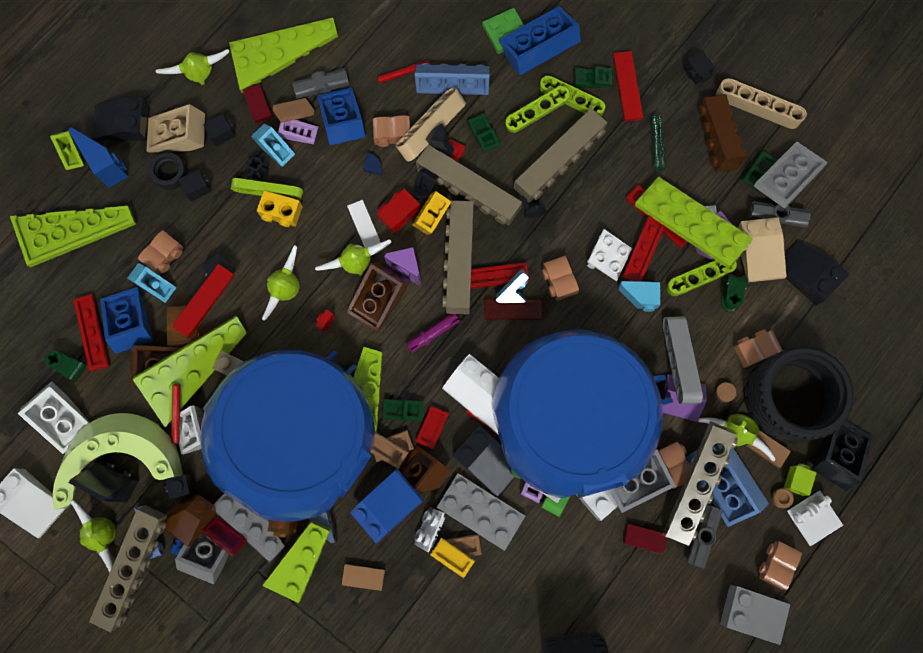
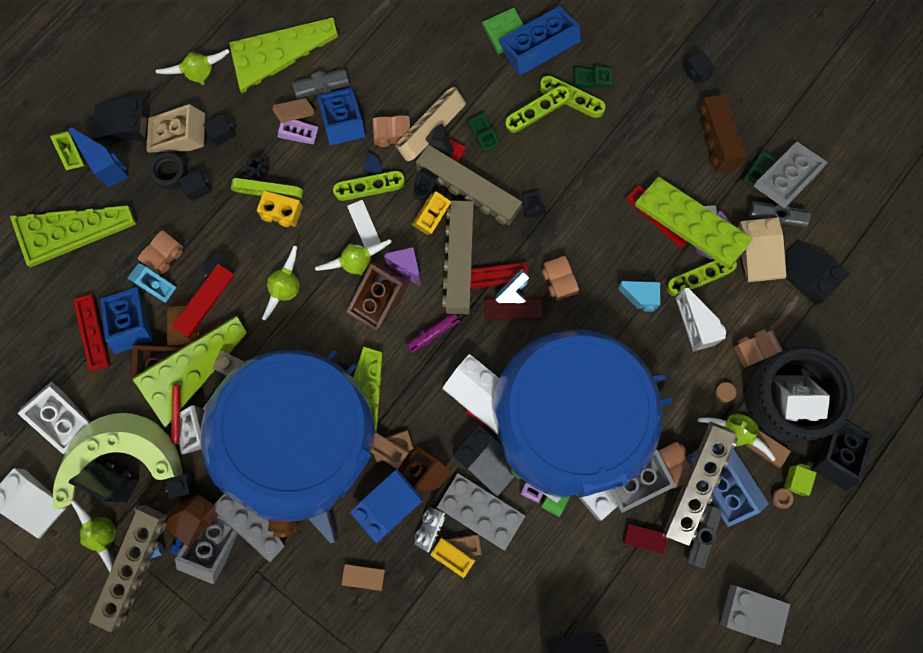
dark green piece [44,350,87,382] -> none
dark red tile [202,516,247,557] -> none
dark red tile [243,84,273,124] -> none
medium azure slope [251,124,295,167] -> none
lime wing [263,520,331,603] -> none
red plate [316,309,335,333] -> none
red bar [377,60,430,83] -> none
red brick [377,188,421,234] -> none
dark green slope [381,399,424,421] -> none
medium blue slope [415,63,489,95] -> none
red tile [415,406,449,450] -> none
dark tan brick [514,108,607,203] -> none
white hinge [587,229,632,281] -> none
red tile [613,51,643,122] -> none
red tile [621,215,665,282] -> none
clear green pin [651,115,666,171] -> none
medium lavender slope [662,374,707,422] -> none
light grey beam [663,317,703,404] -> none
tan beam [716,78,807,129] -> none
dark green piece [721,274,748,312] -> none
nougat brick [758,541,802,590] -> none
white hinge [787,490,843,546] -> none
none -> lime beam [333,171,405,201]
none -> white slope [675,288,726,352]
none -> white brick [771,375,830,421]

